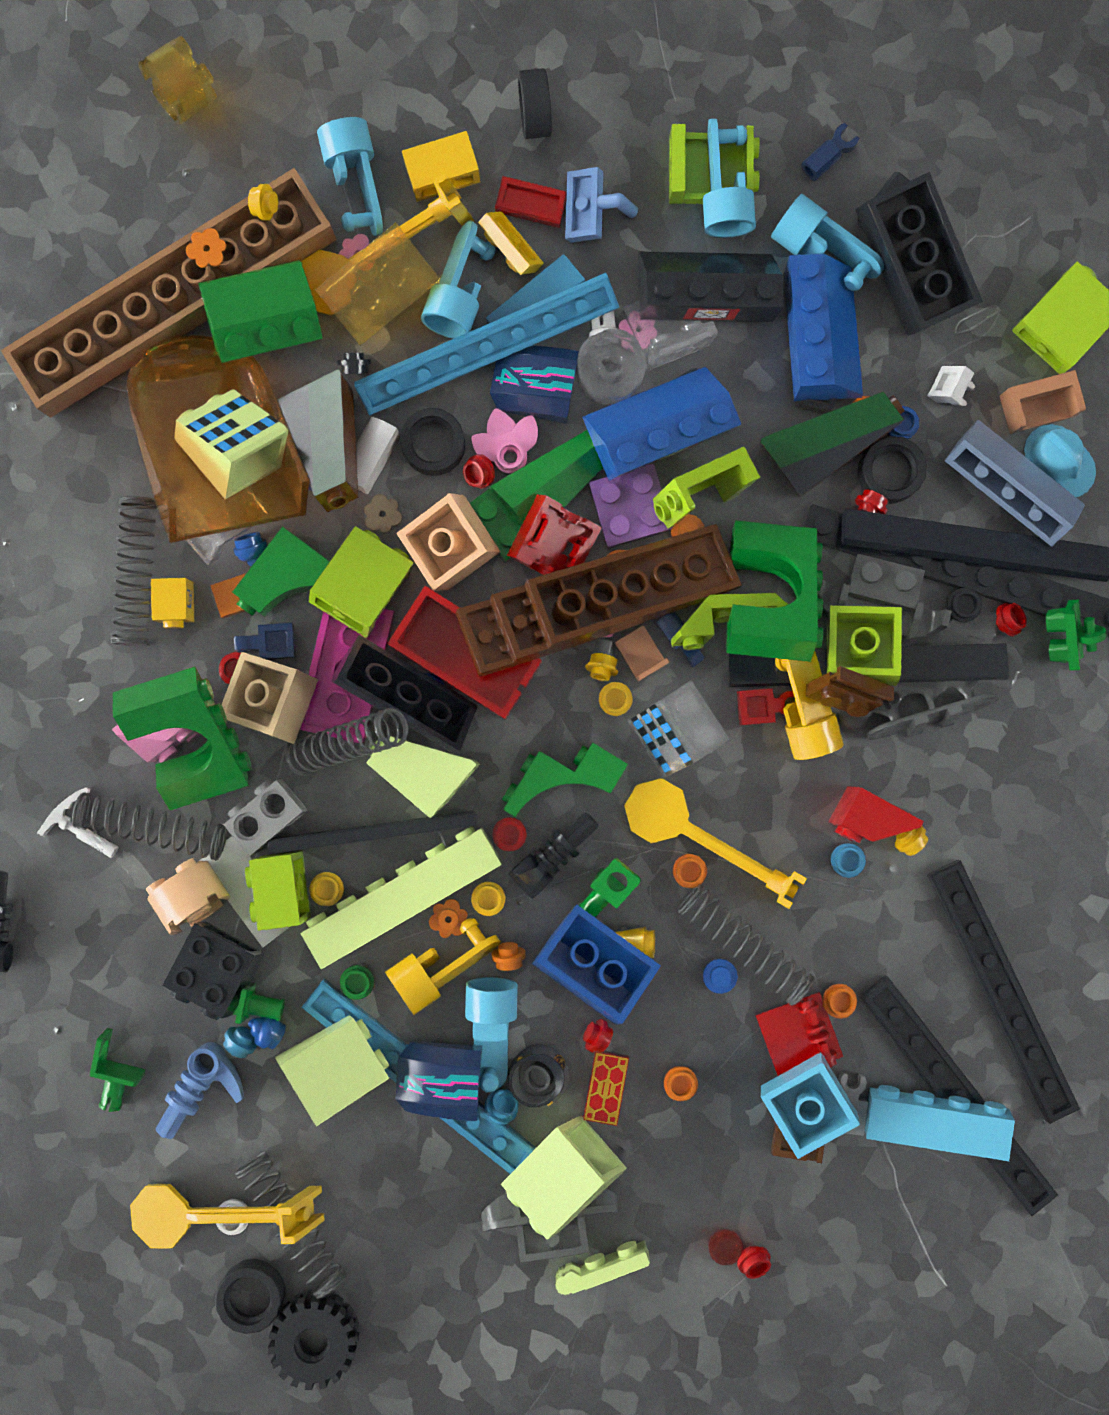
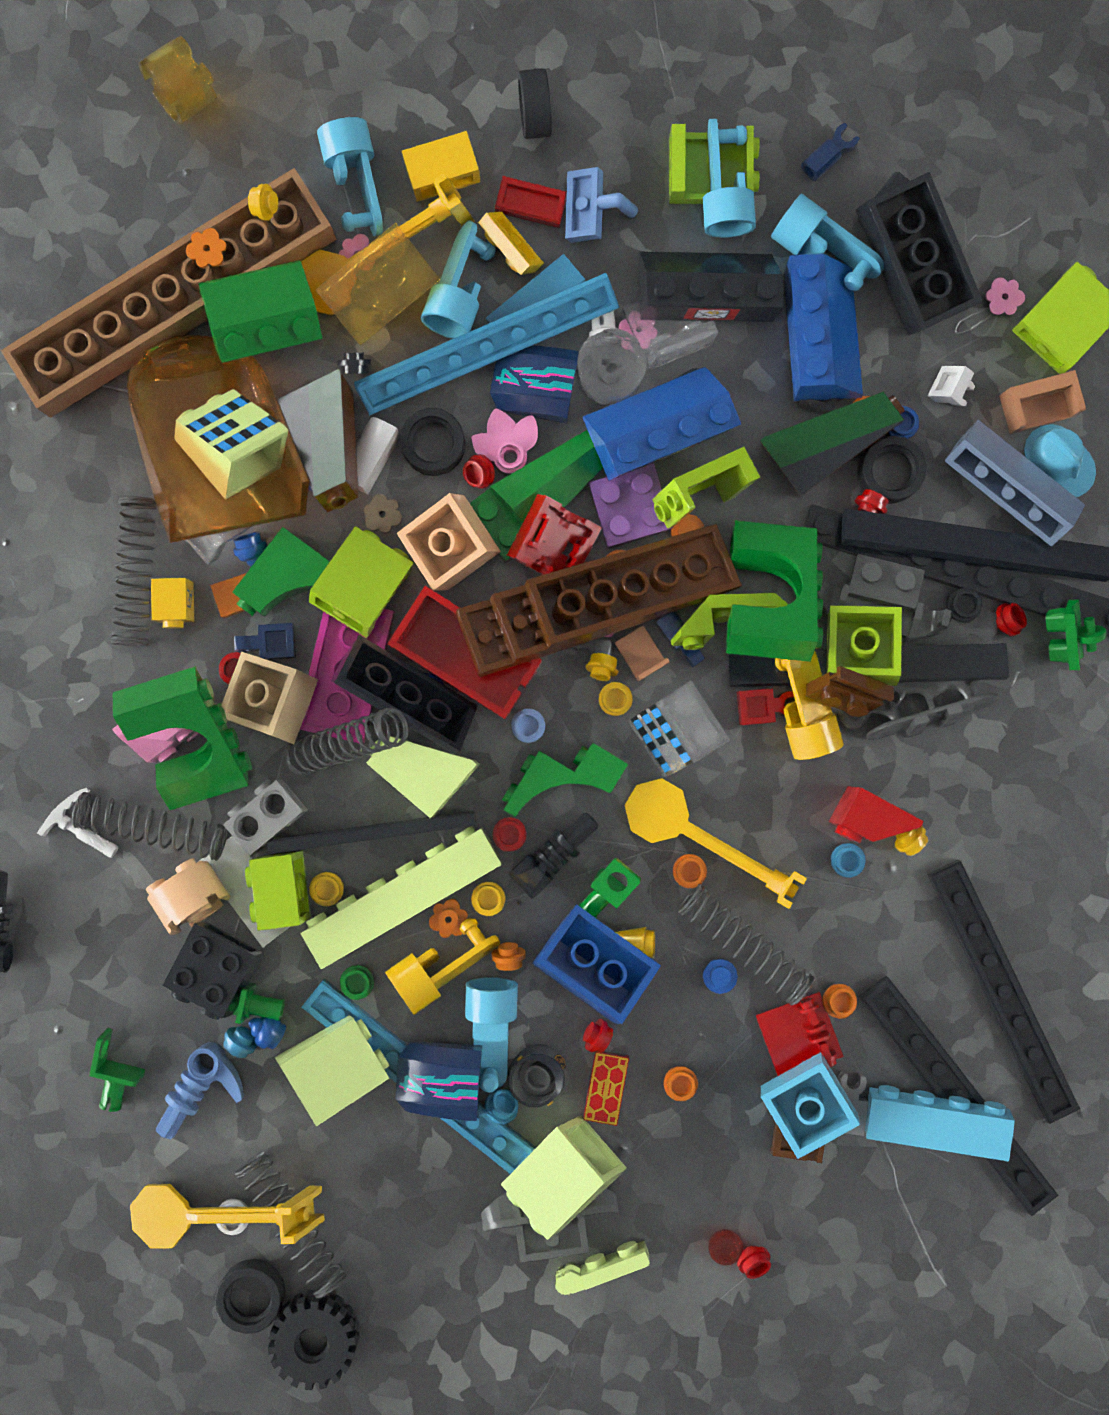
none -> light blue plate [511,709,545,743]
none -> bright pink plant [985,277,1025,315]

